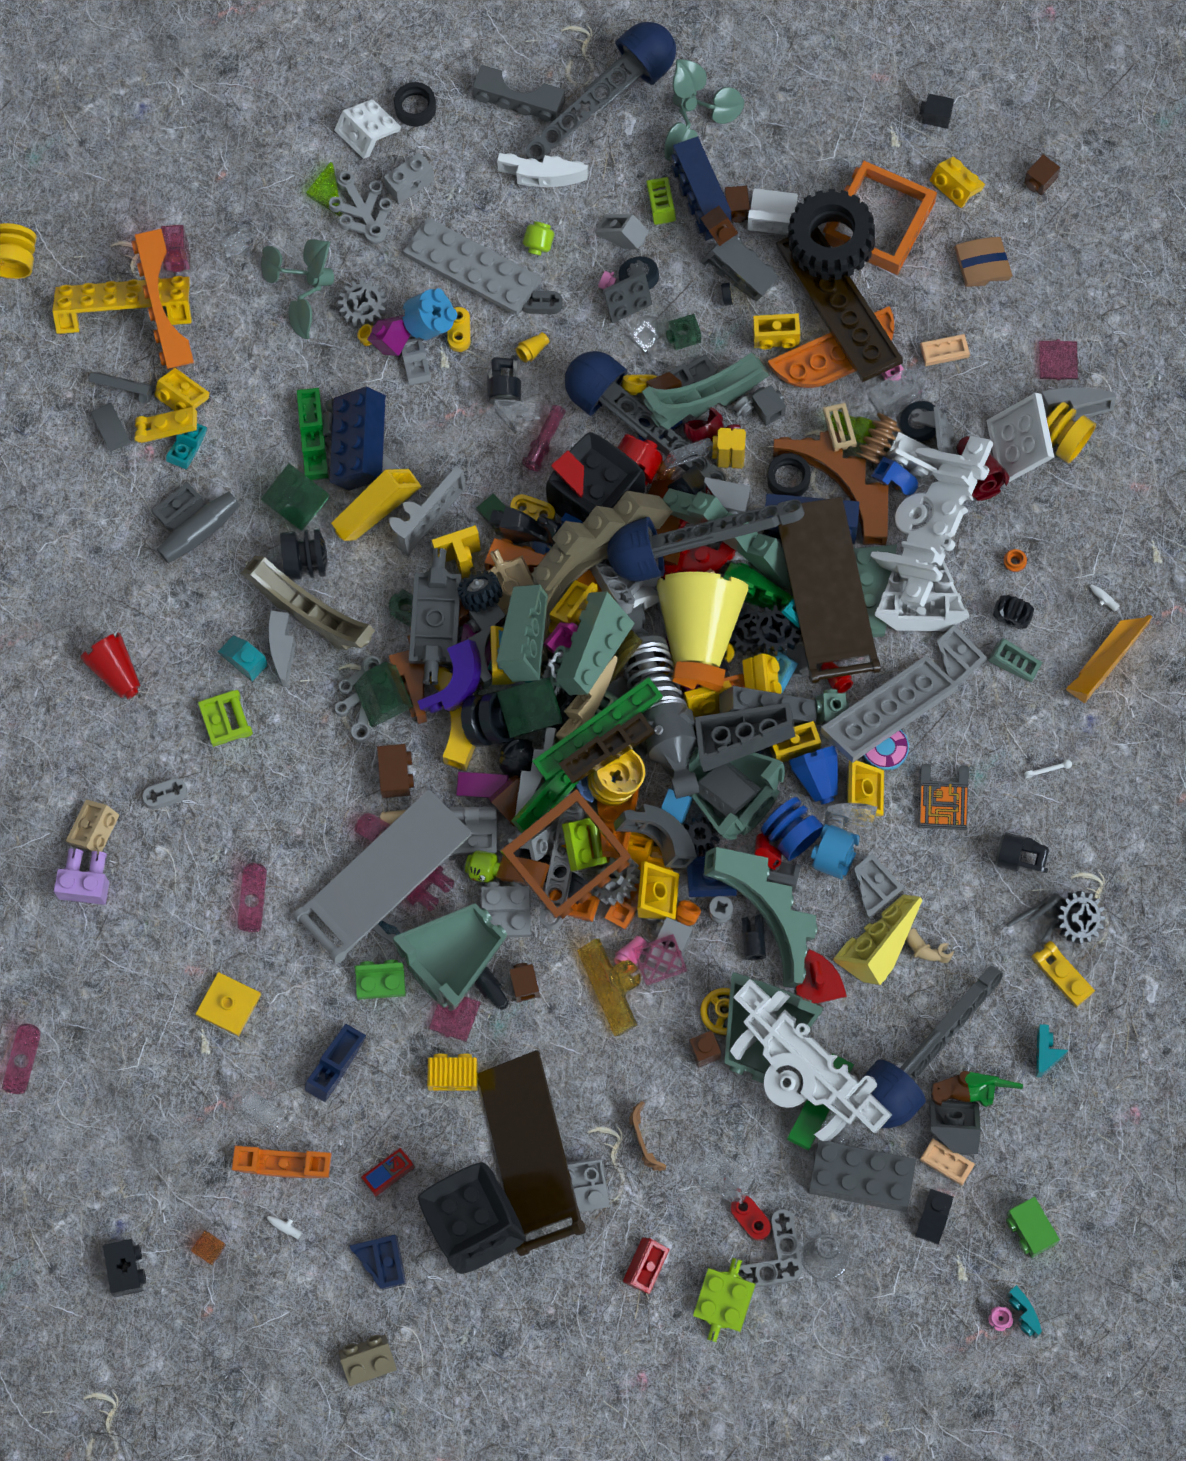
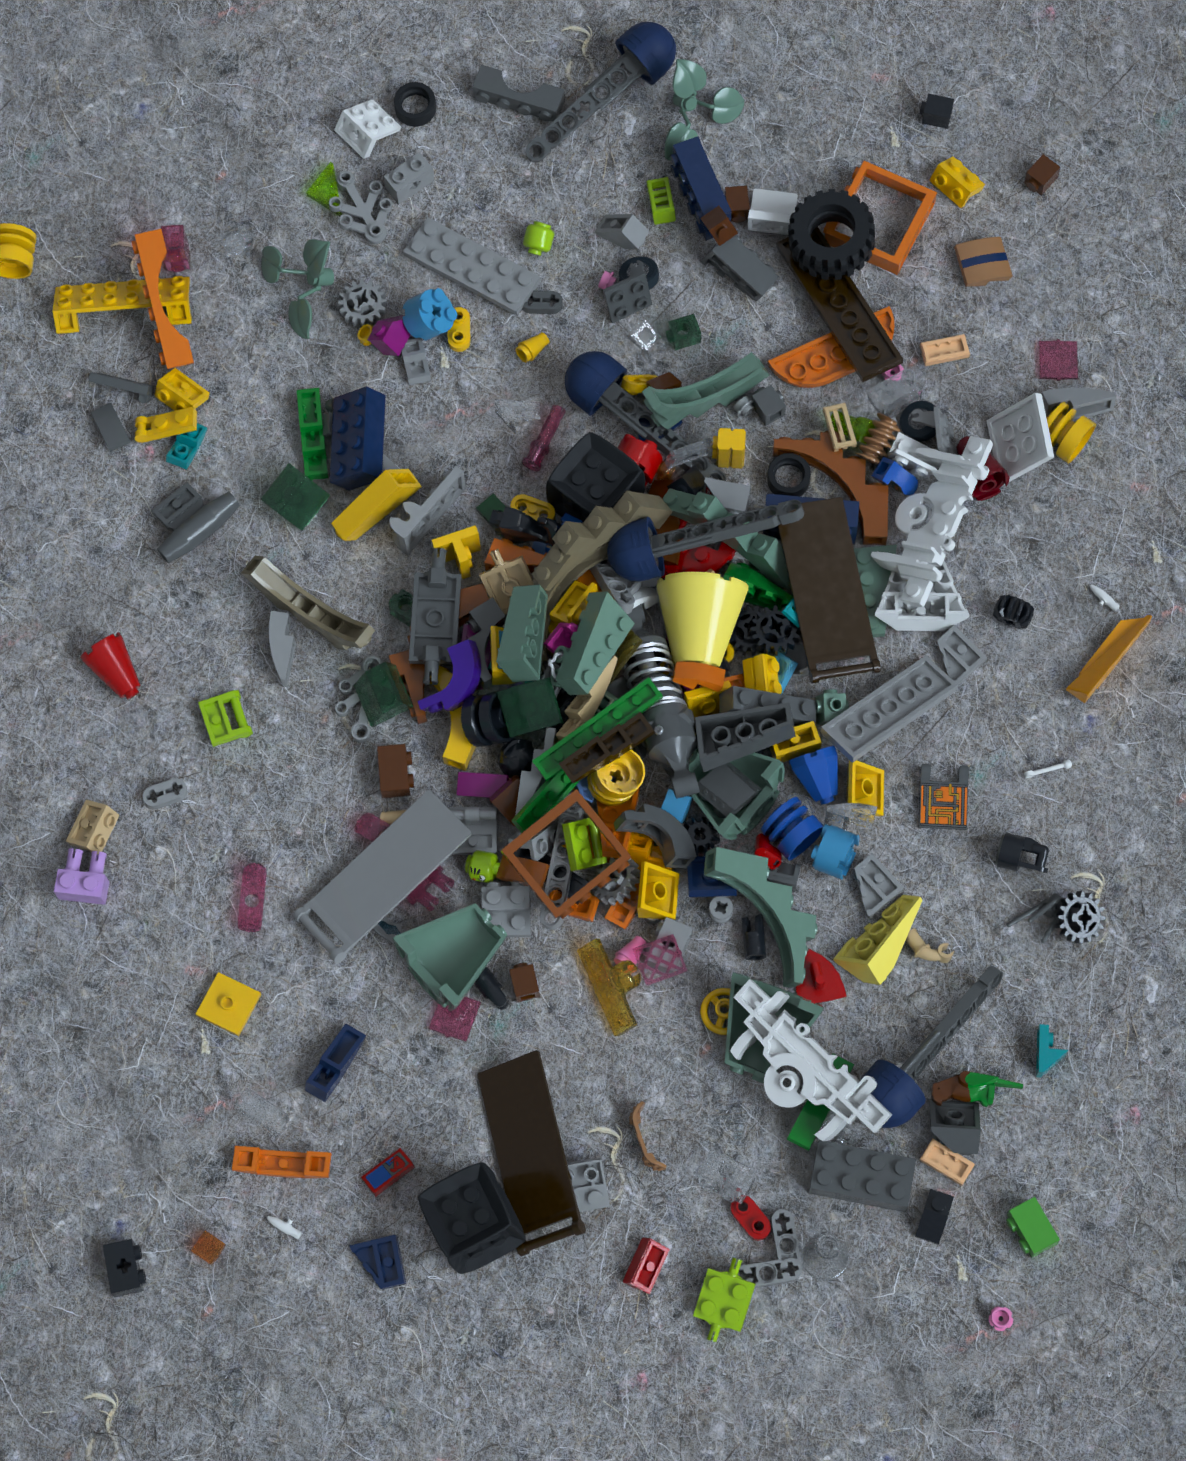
clear pink piece [2,1023,41,1094] -> none
teal slope [218,635,268,681] -> none
black wheel [280,528,328,580] -> none
dark tan bracket [339,1335,397,1387] -> none
bright green bracket [354,960,406,1000] -> none
yellow brick [427,1054,478,1091] -> none
black wheel [457,570,503,612] -> none
black piece [487,355,521,407] -> none
white slope [497,153,588,187] -> none
red tile [551,450,584,498] -> none
dark grey slope [670,354,717,387] -> none
orange tile [676,900,701,926] -> none
dark red hair [683,407,741,446] -> none
reddish brown brick [689,1030,721,1068] -> none
black tile [721,282,733,306] -> none
yellow brick [753,313,800,350] -> none
red cone [821,662,853,693] -> none
tile [863,730,909,771] -> none
sand green slope [988,638,1043,683] -> none
orange plate [1004,549,1027,572] -> none
teal slope [1007,1285,1042,1338] -> none
yellow plate [1031,941,1095,1008] -> none

